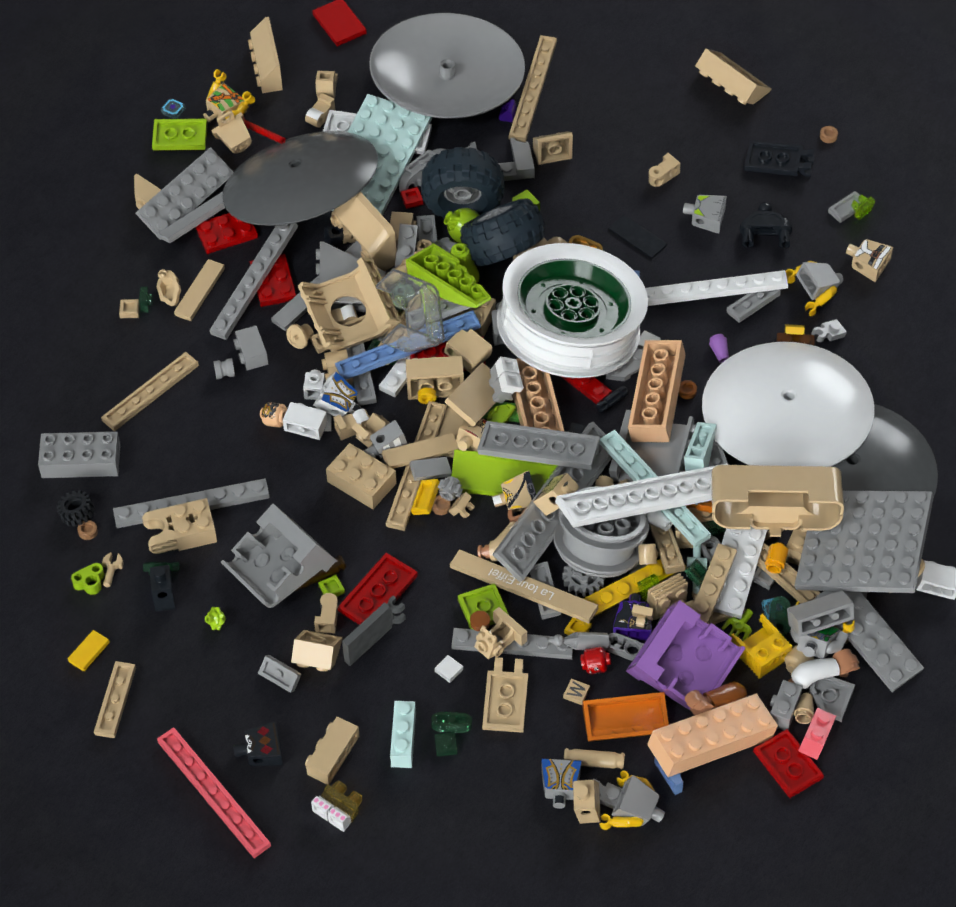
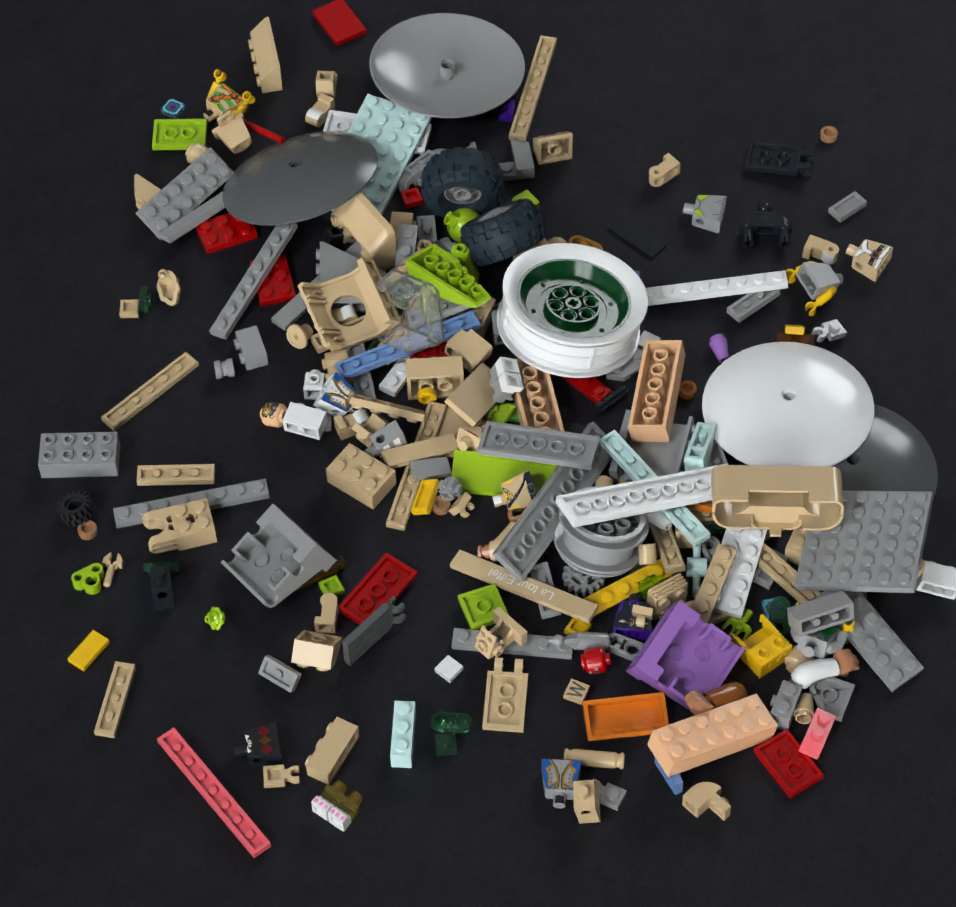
tan tile [174,259,225,321] -> none
dark orange tile [470,611,490,631] -> none
tan torso [533,473,579,516] -> none
light grey torso [599,770,665,830] -> none
clear green plate [684,559,707,586] -> none
tan slope [695,49,771,105] -> none
light orange brick [765,542,789,573] -> none
clear neon green tile [851,195,875,220] -> none
none -> tan plate [137,464,215,486]
none -> tan head [185,143,209,164]
none -> tan plate [263,764,300,788]
none -> tan plate [348,393,425,423]
none -> tan brick [682,782,731,821]
none -> tan leg [802,235,839,264]

